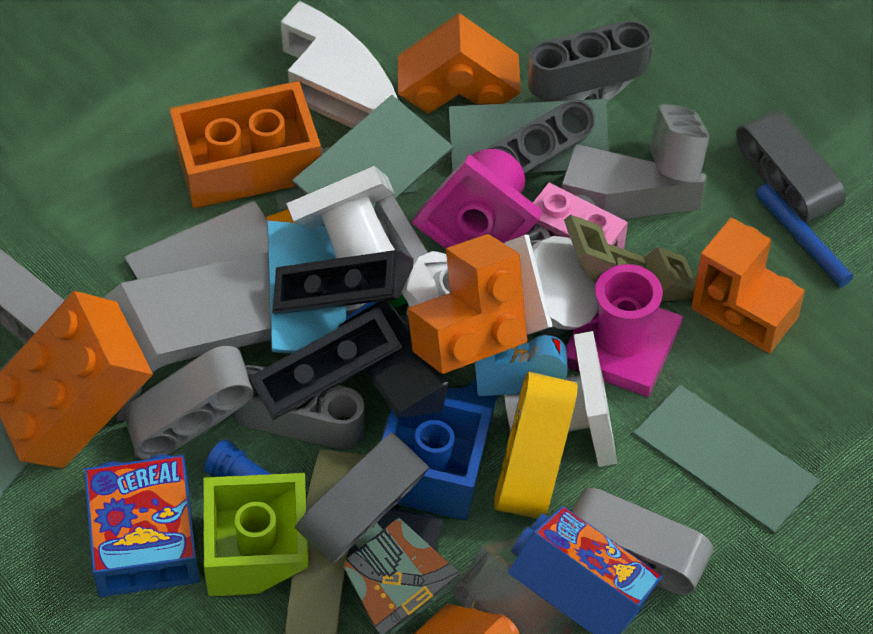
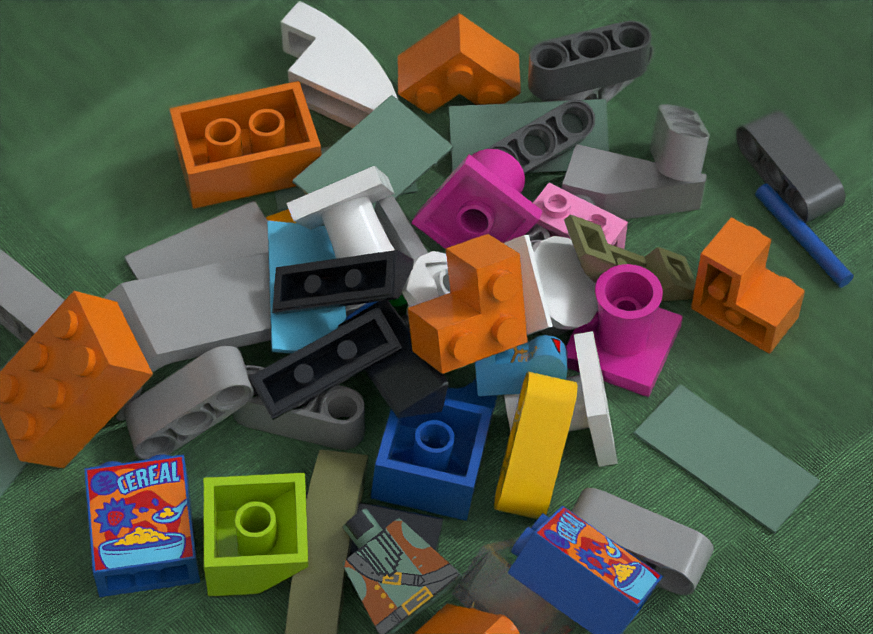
blue pin [204,439,271,477] -> none
dark grey beam [295,432,430,564] -> none

